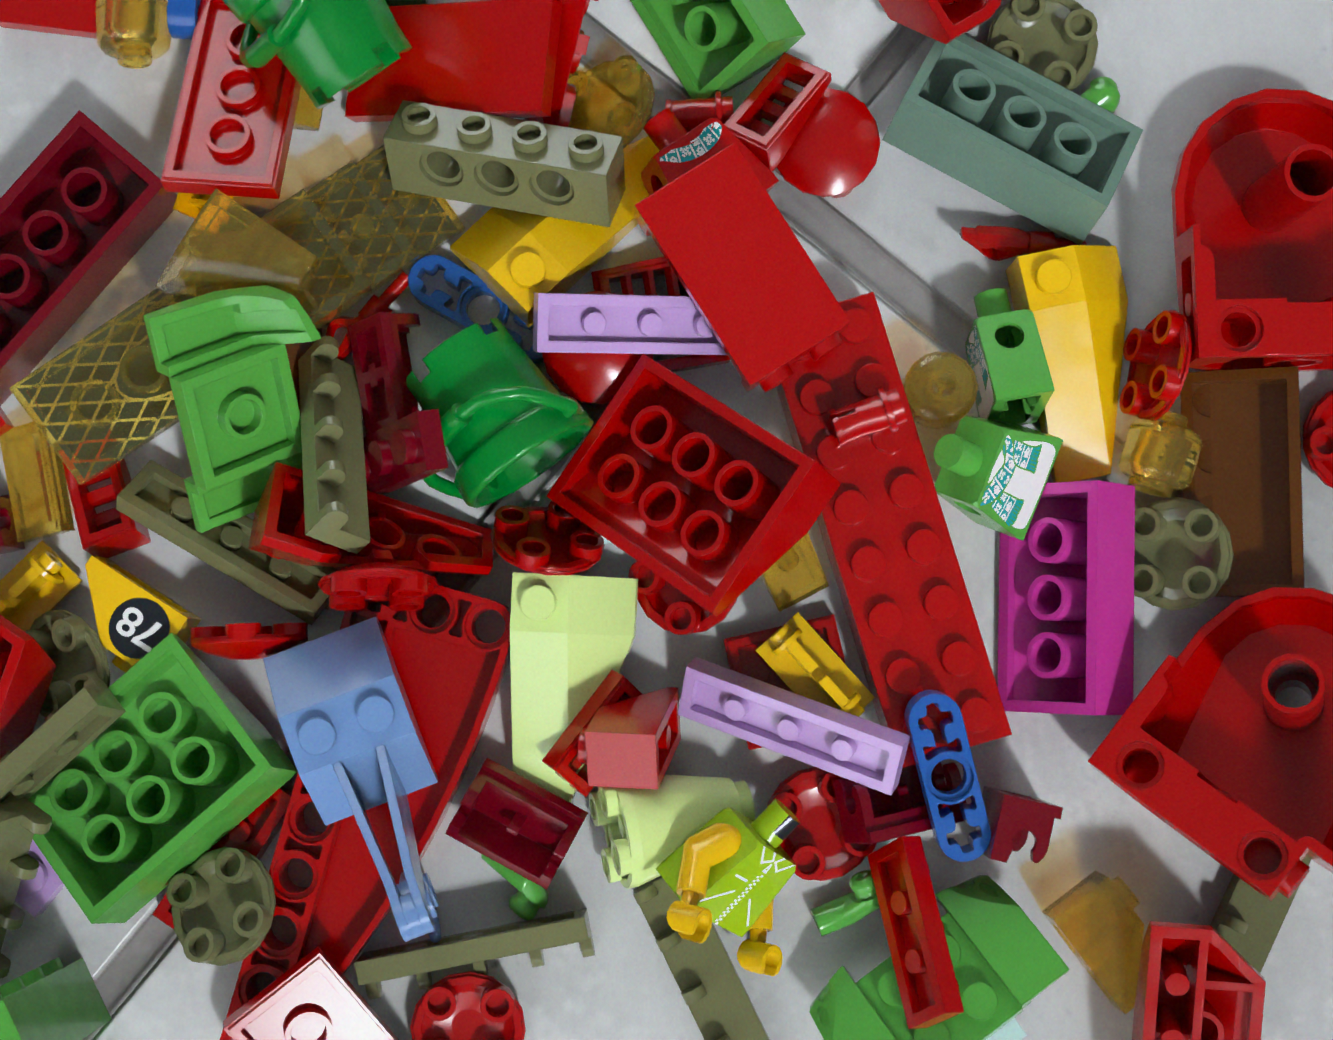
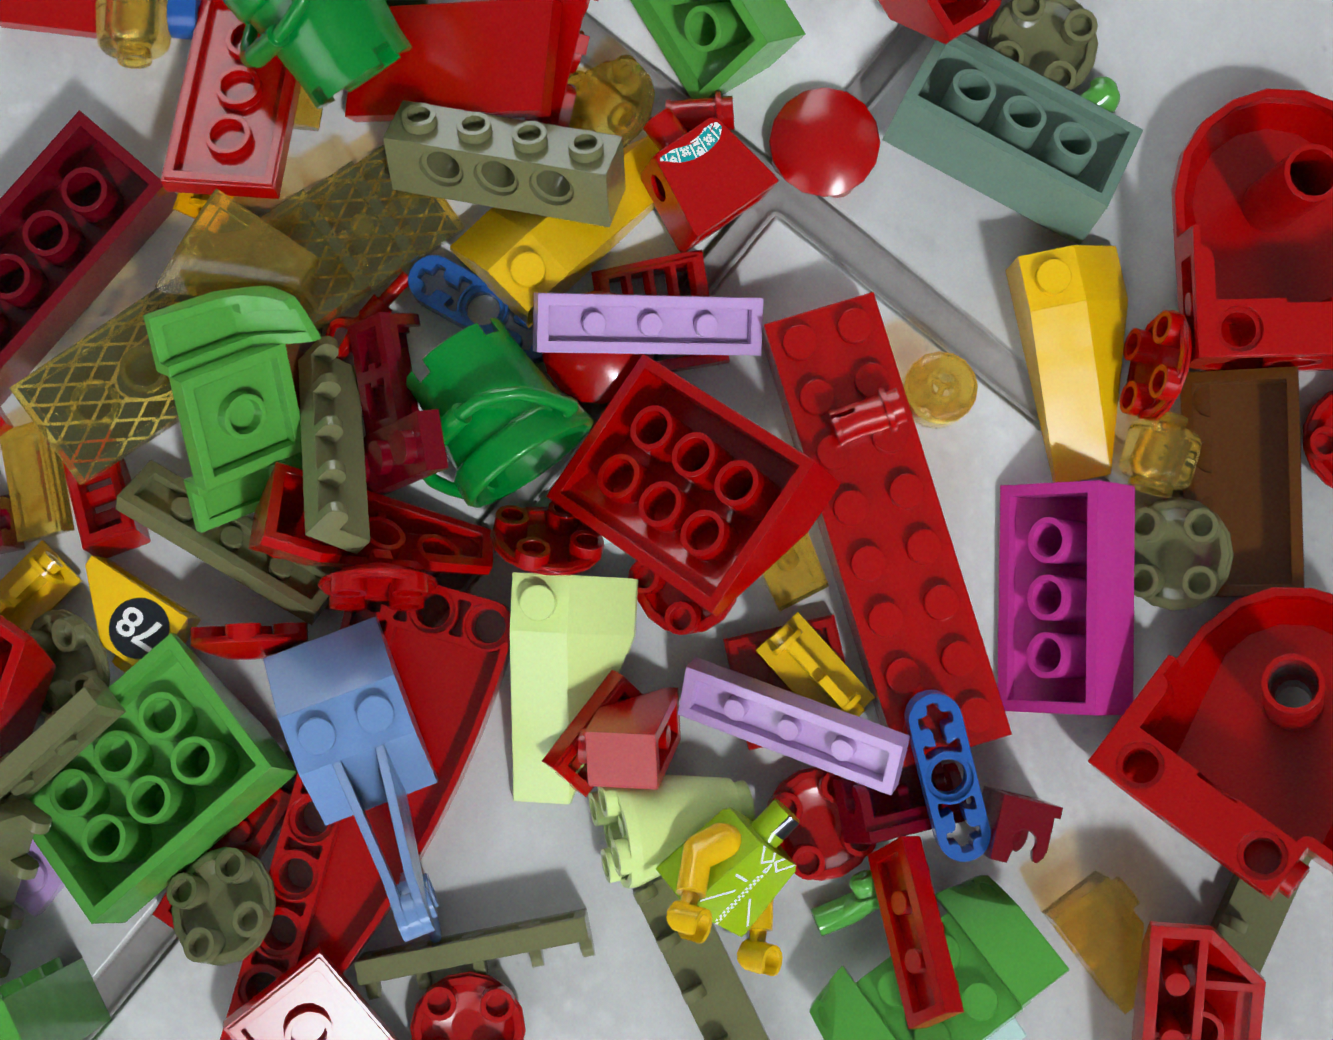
dark red hinge [445,758,588,890] -> none
bright green arm [481,854,549,921] -> none
red panel [634,142,851,393] -> none
red slope [724,52,832,172] -> none
bright green torso [934,415,1063,541] -> none
red hand [959,225,1087,261] -> none
bright green torso [965,288,1055,425] -> none

